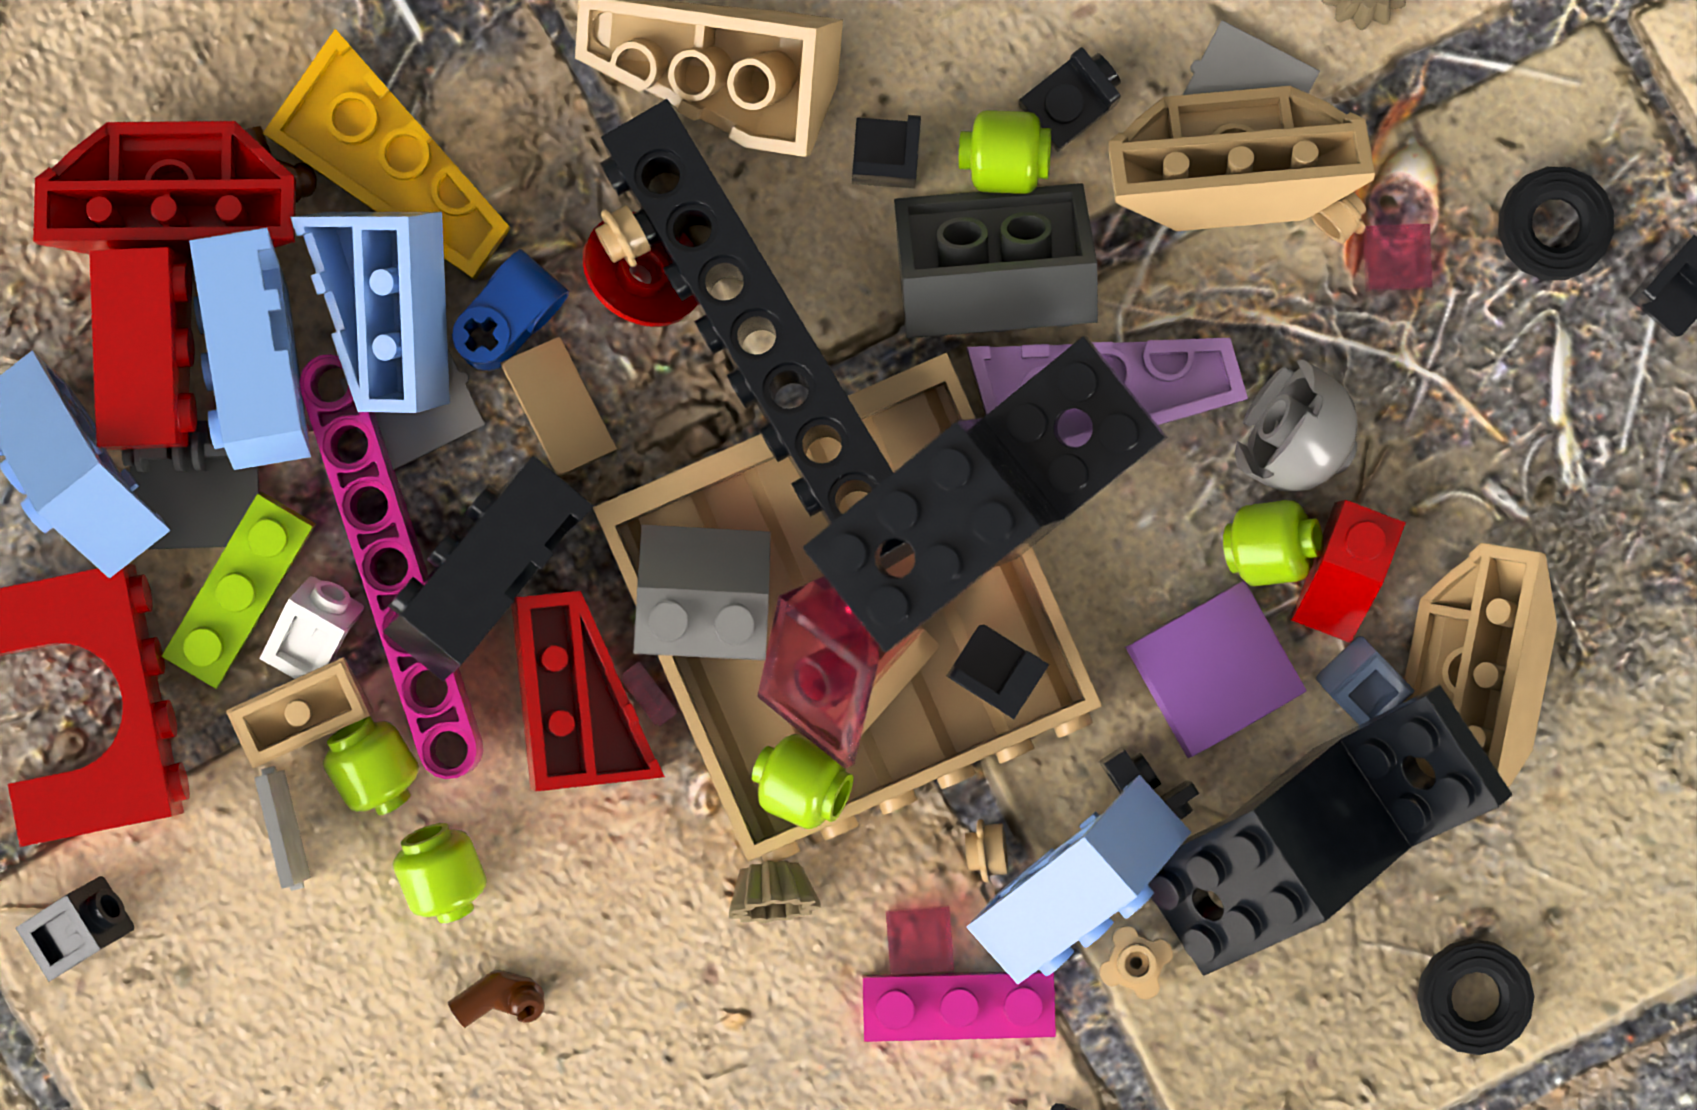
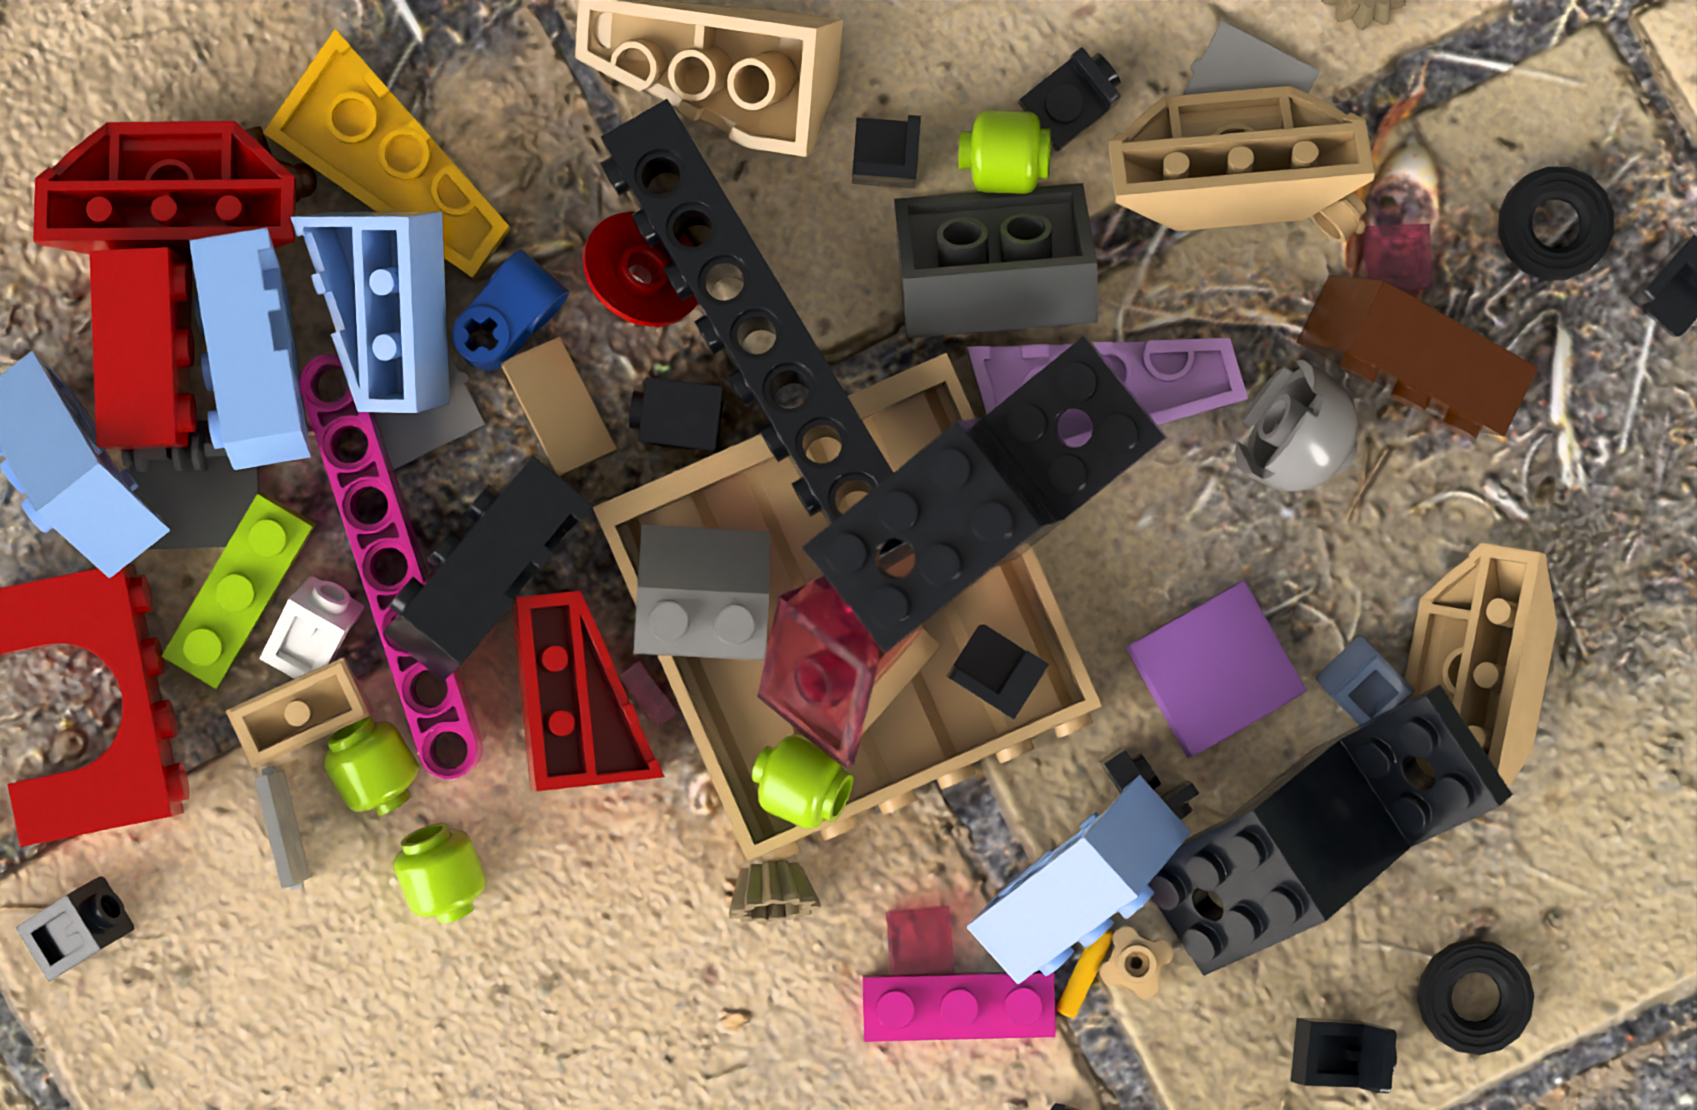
reddish brown arm [448,970,545,1028] -> none
tan plate [595,205,651,267] -> none
tan plate [965,819,1008,882] -> none
lime head [1223,500,1323,586] -> none
red slope [1290,500,1406,643] -> none
none -> black brick [629,377,725,453]
none -> yellow piece [1056,929,1114,1018]
none -> black bracket [1290,1018,1397,1094]
none -> reddish brown wedge [1296,275,1539,440]

